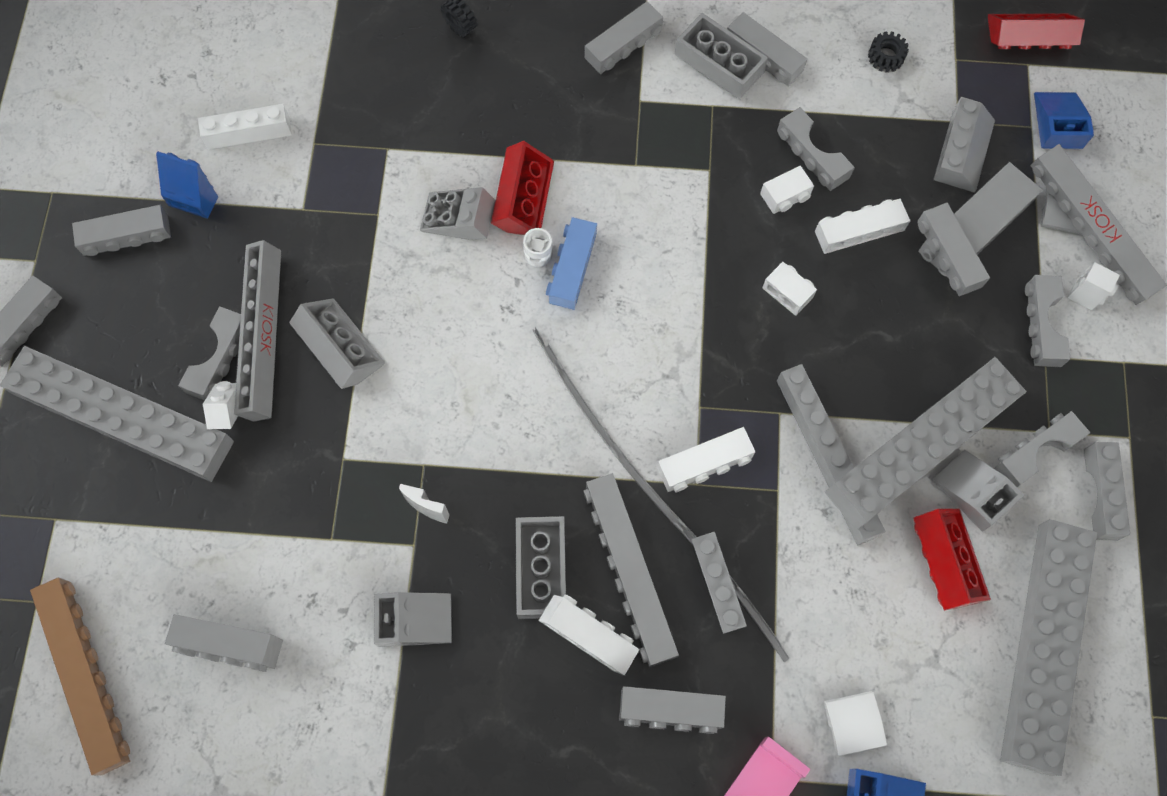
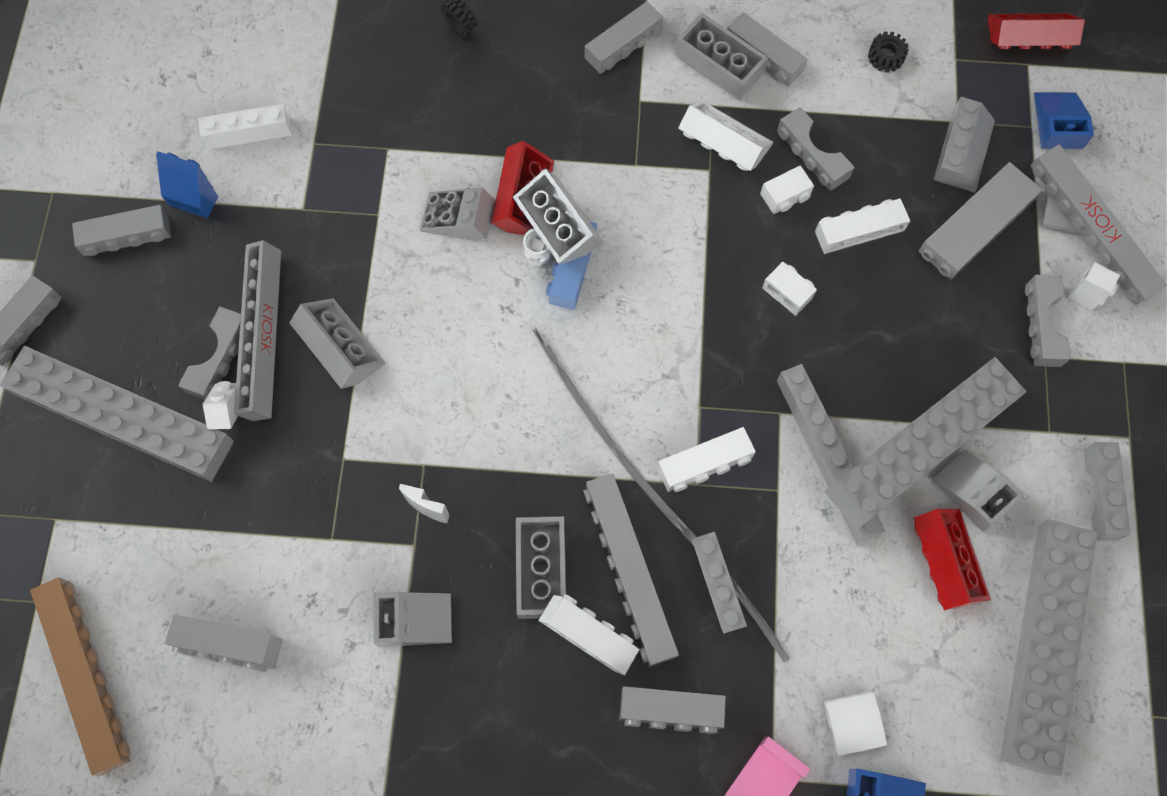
light grey brick [918,203,990,296] -> none
light grey arch [994,411,1090,487] -> none
none -> light grey slope [513,168,603,265]
none -> white slope [679,101,773,171]

